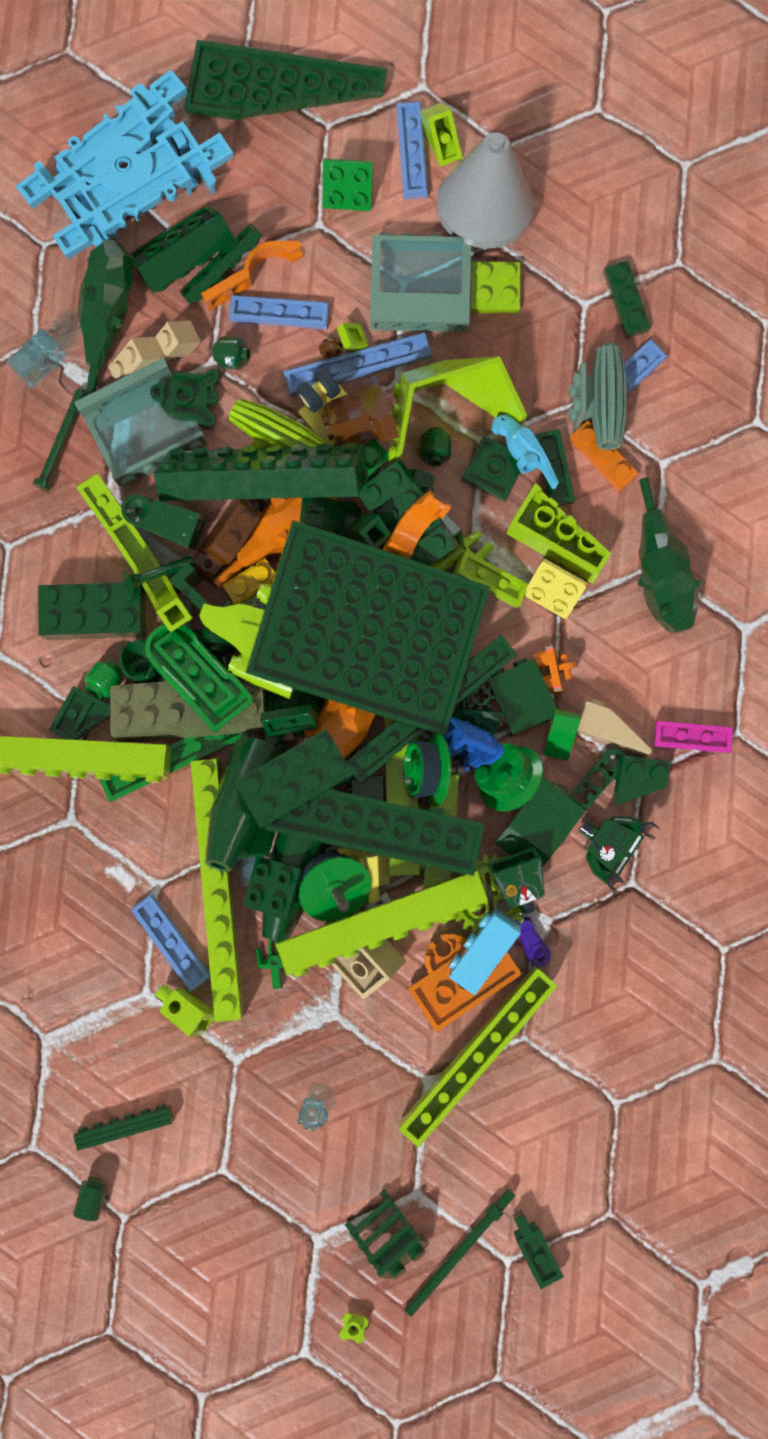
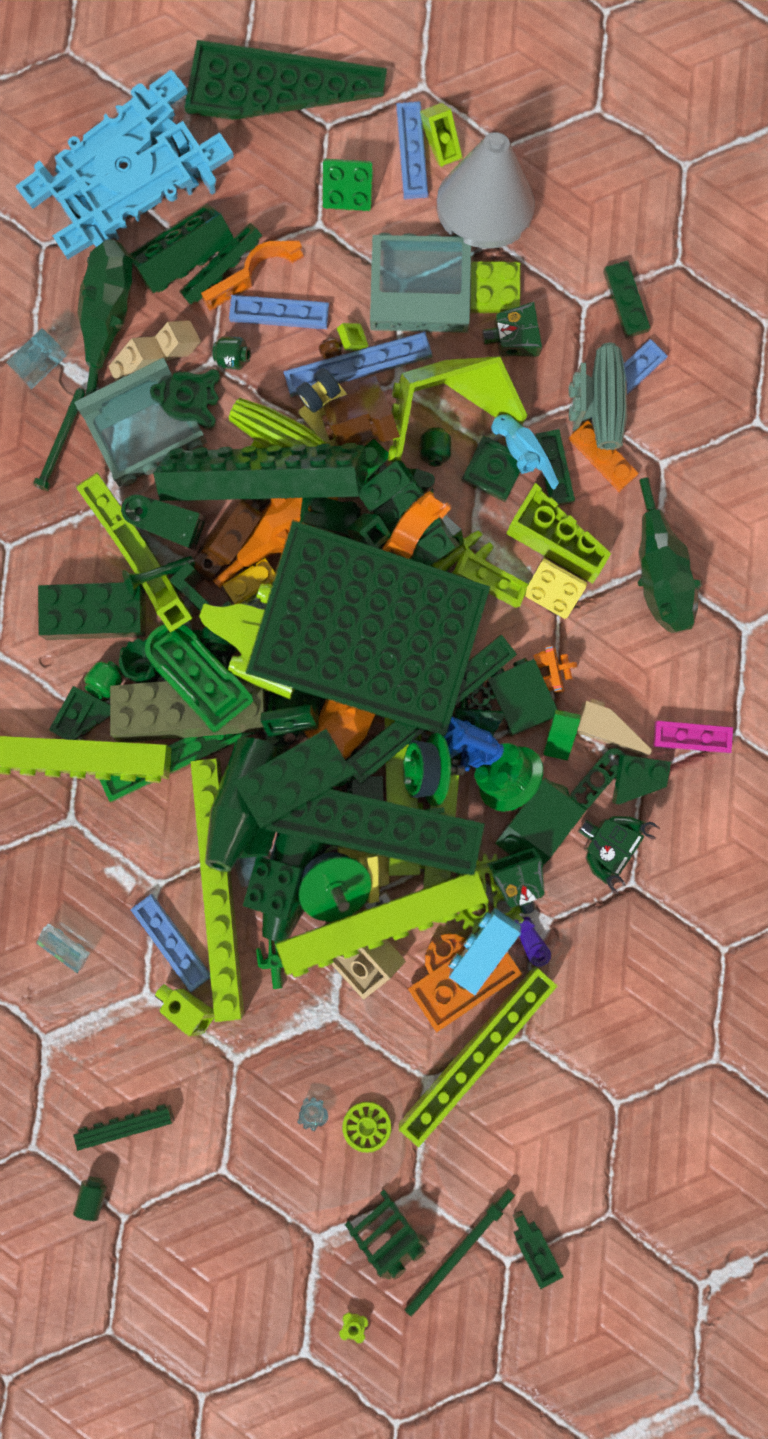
none -> clear light blue plate [36,923,90,973]
none -> lime wheel [342,1101,391,1153]
none -> dark green torso [482,302,542,357]

